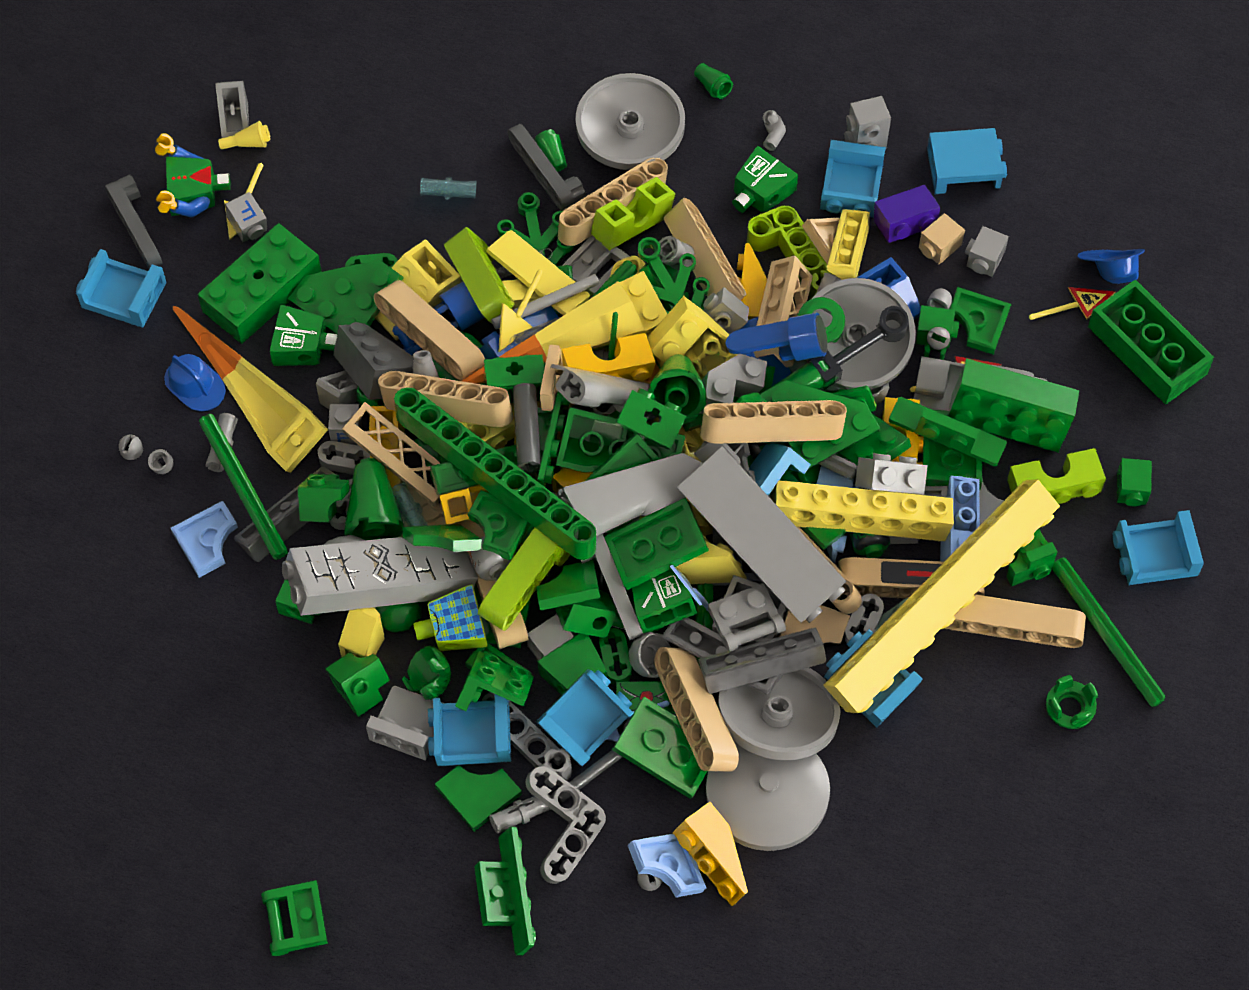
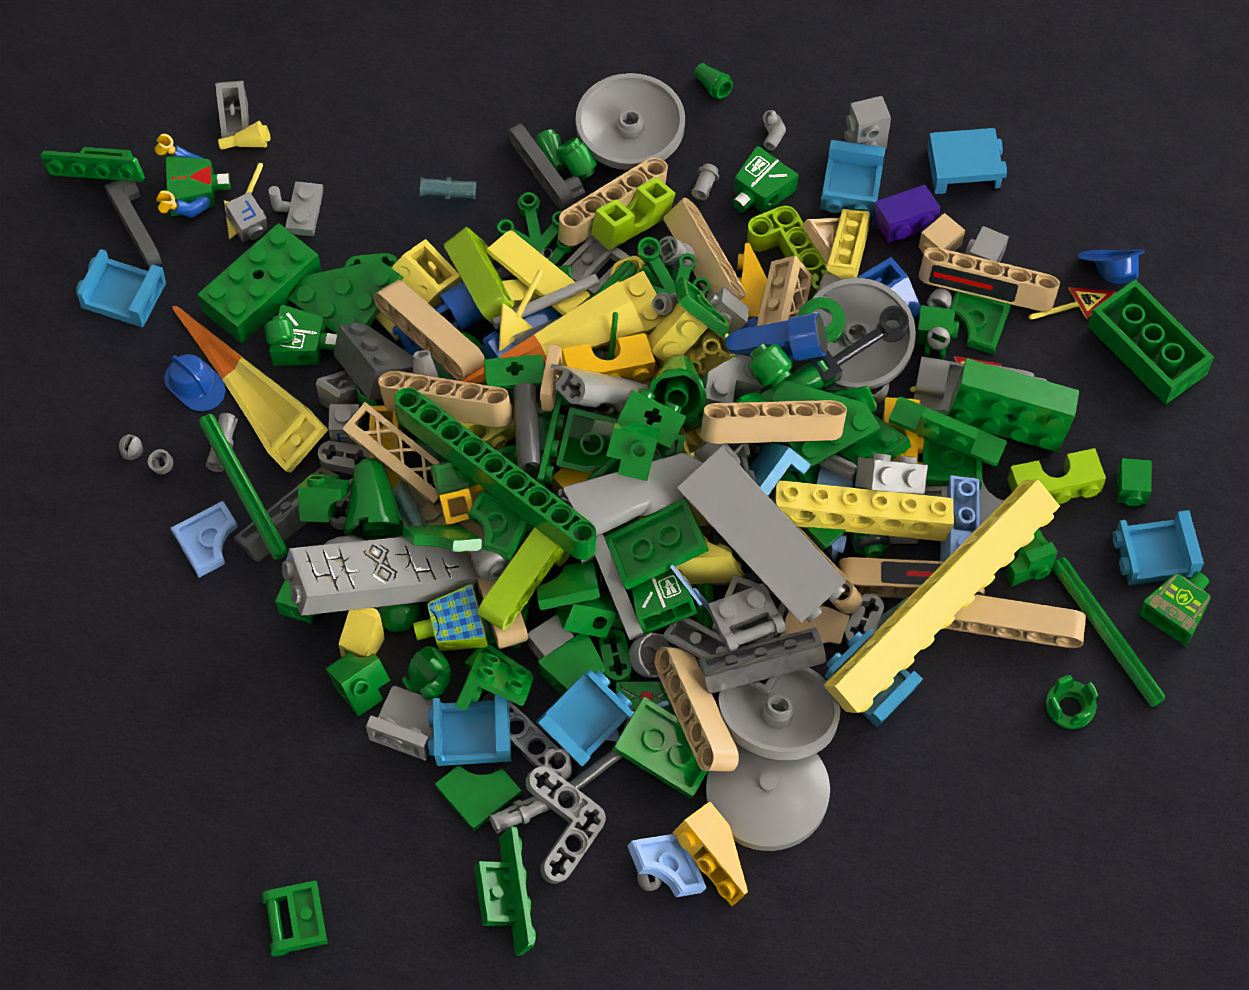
none -> green bracket [40,147,145,182]
none -> green piece [264,316,294,346]
none -> light grey plate [269,181,324,236]
none -> green brick [559,137,597,180]
none -> green brick [606,421,660,481]
none -> light grey pin [652,292,678,316]
none -> green tile [674,277,729,338]
none -> light grey pin [691,164,719,201]
none -> green head [748,343,792,388]
none -> tan beam [918,247,1060,312]
none -> green torso [1139,571,1211,647]

